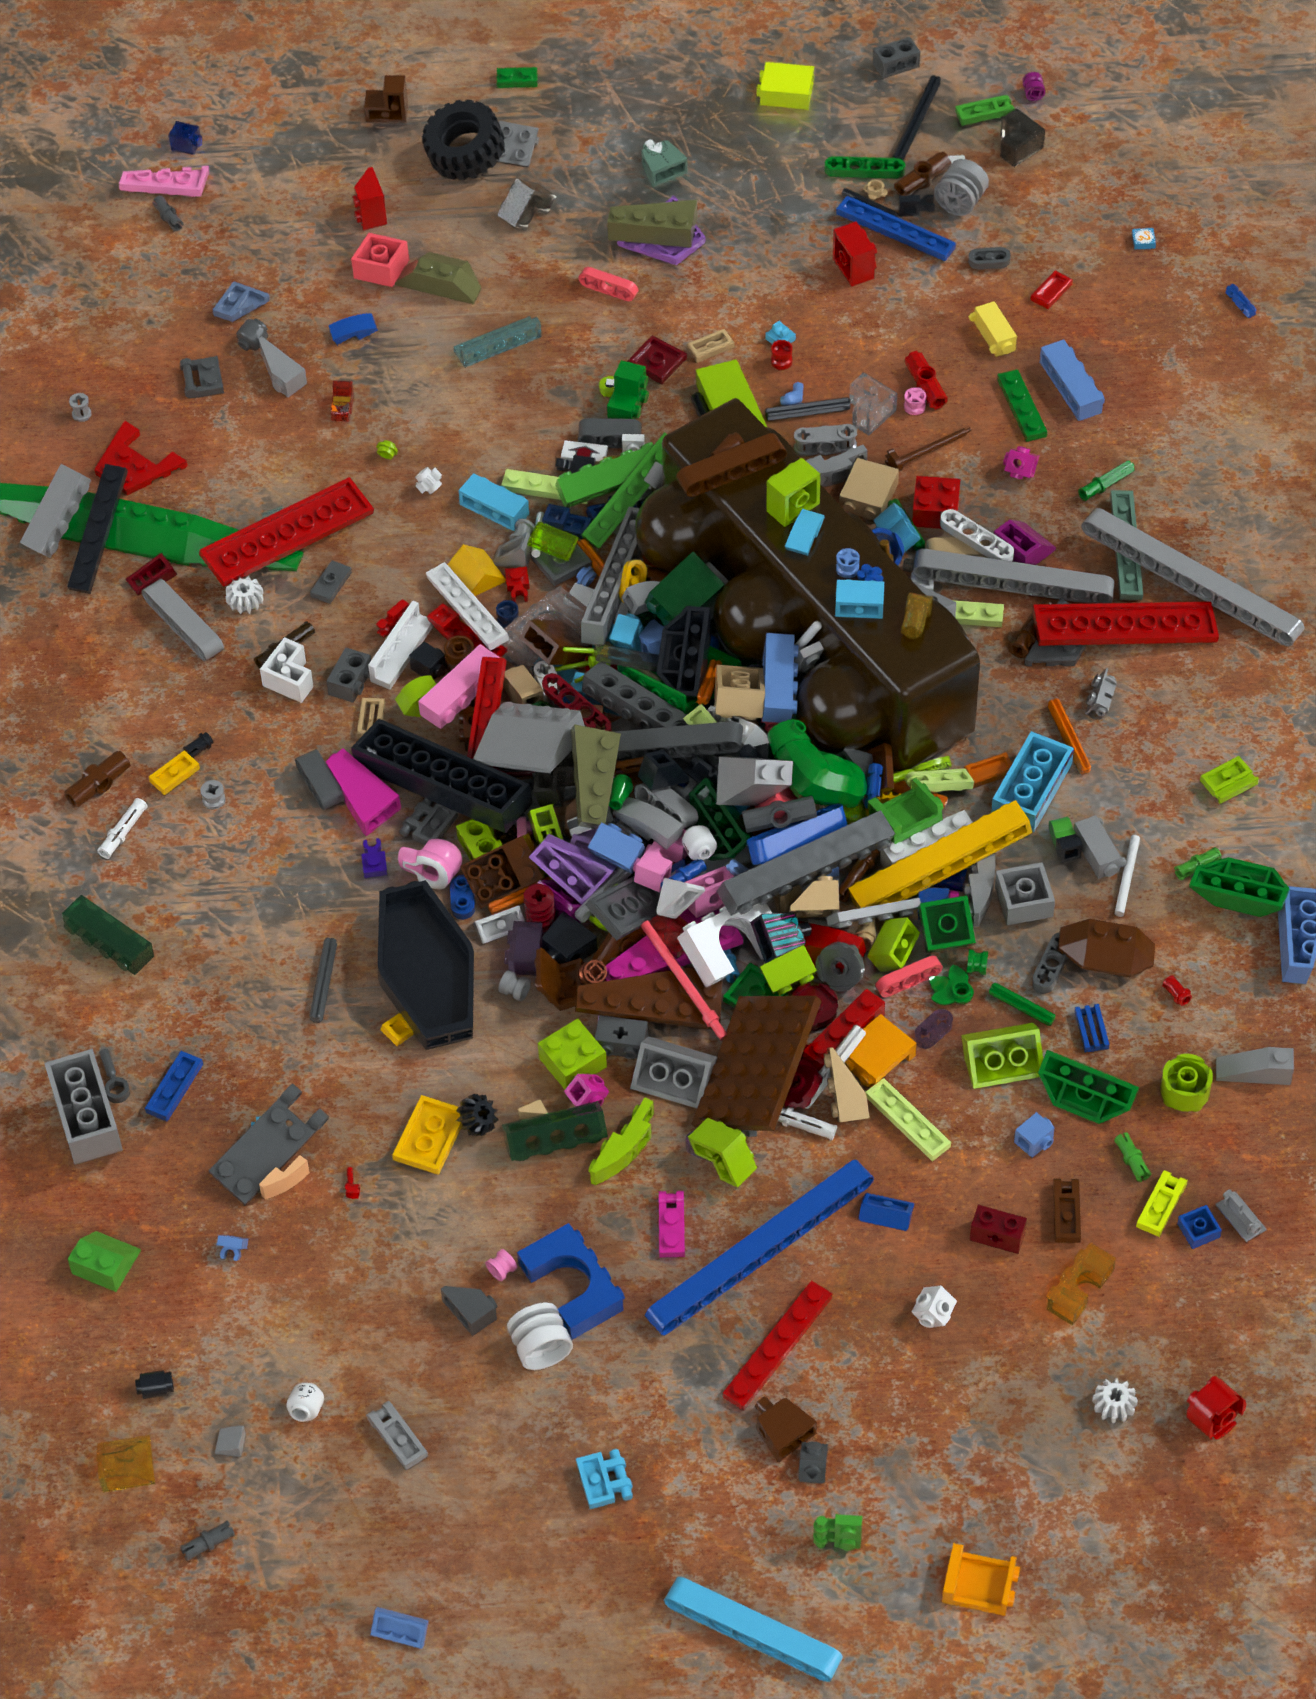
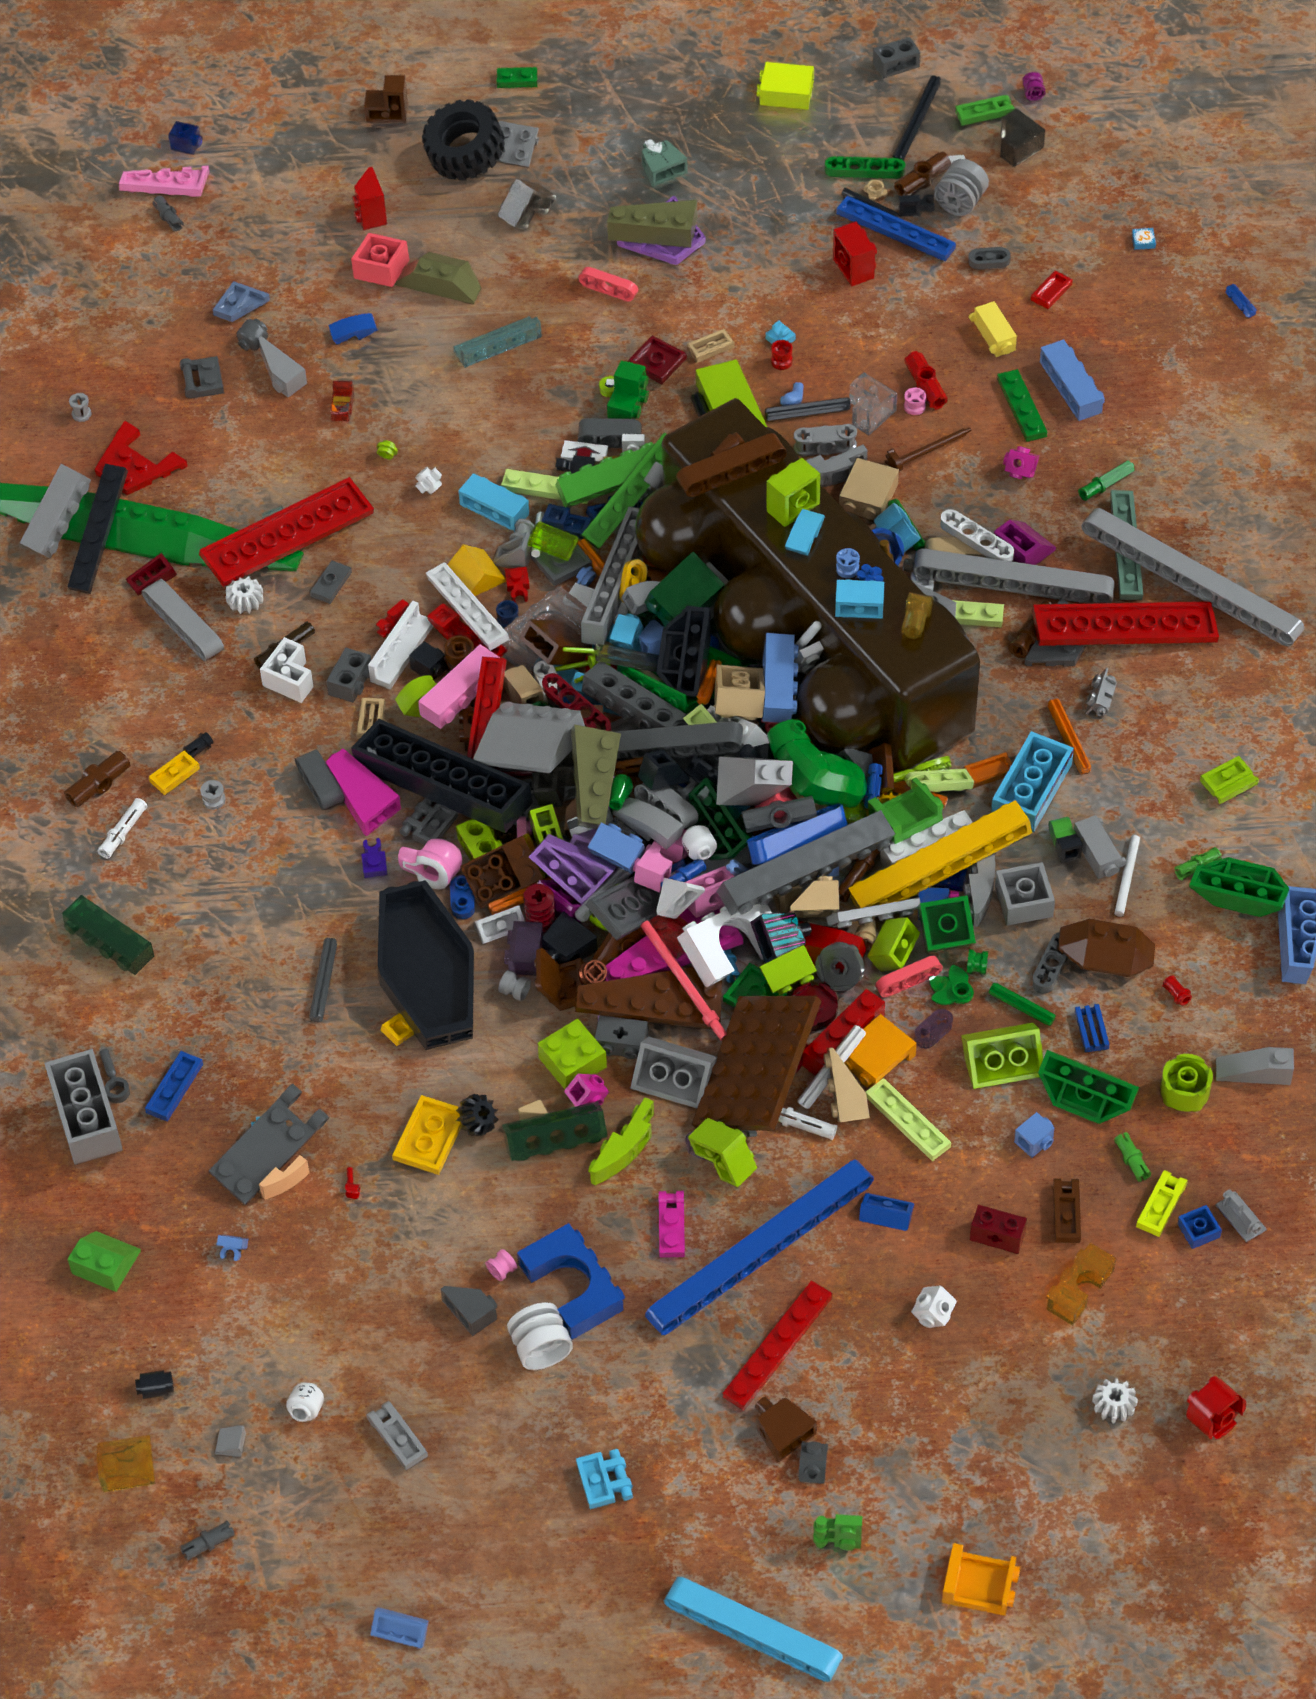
dark red plate [784,1060,823,1109] -> none
red brick [912,476,961,529] -> none

